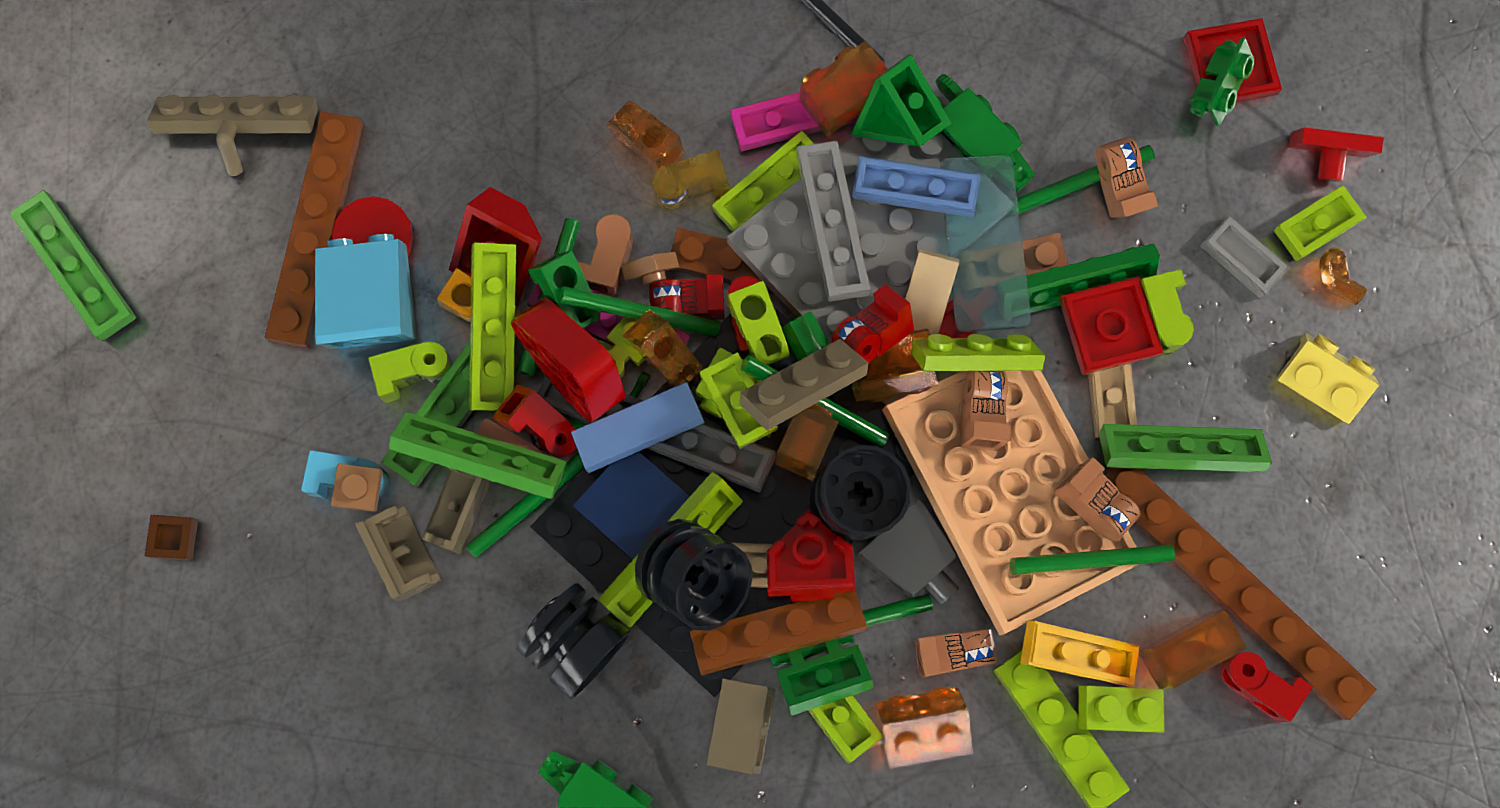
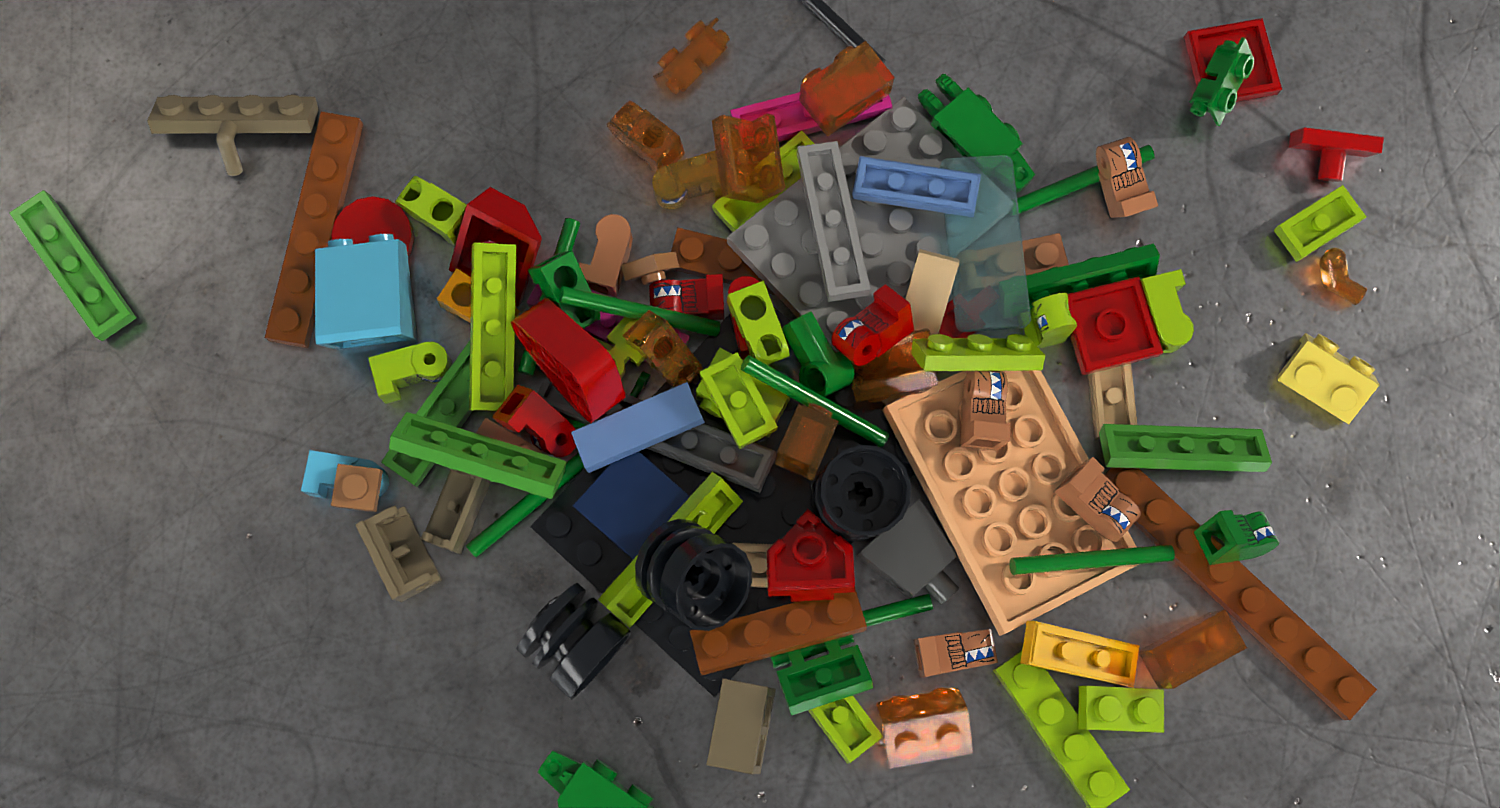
reddish brown plate [144,515,198,561] -> none
dark tan plate [740,339,868,431] -> none
green slope [851,54,952,147] -> none
light grey tile [1200,215,1290,298] -> none
red leg [1220,652,1313,722] -> none
none -> lime leg [395,175,467,247]
none -> clear orange hinge [653,17,730,94]
none -> clear orange bracket [712,113,785,203]
none -> lime leg [1016,293,1077,349]
none -> green leg [1194,510,1280,565]

